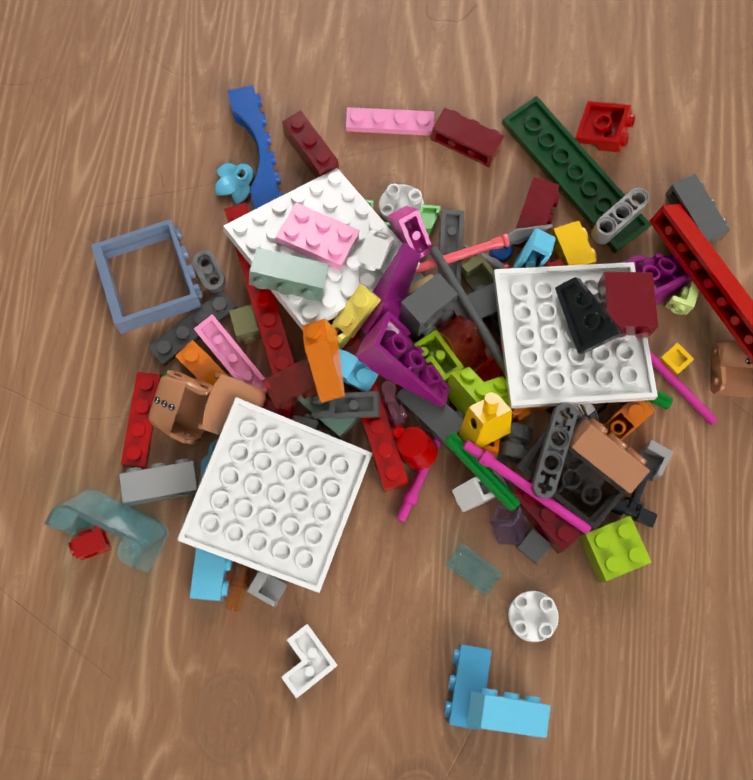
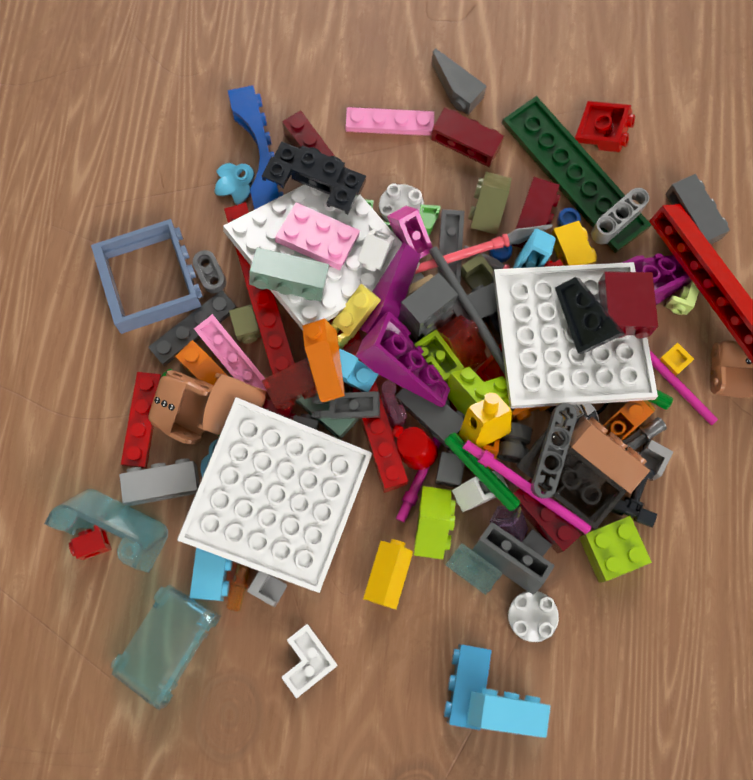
none -> clear light blue windscreen [111,585,221,710]
none -> black bracket [262,141,366,215]
none -> yellow brick [363,539,413,610]
none -> lime brick [414,486,456,560]
none -> dark grey slope [431,48,487,115]
none -> dark grey brick [435,450,465,488]
none -> olive brick [468,172,512,235]
none -> dark grey brick [471,522,555,595]
none -> blue tile [557,208,581,227]
none -> dark grey axle [622,417,667,450]

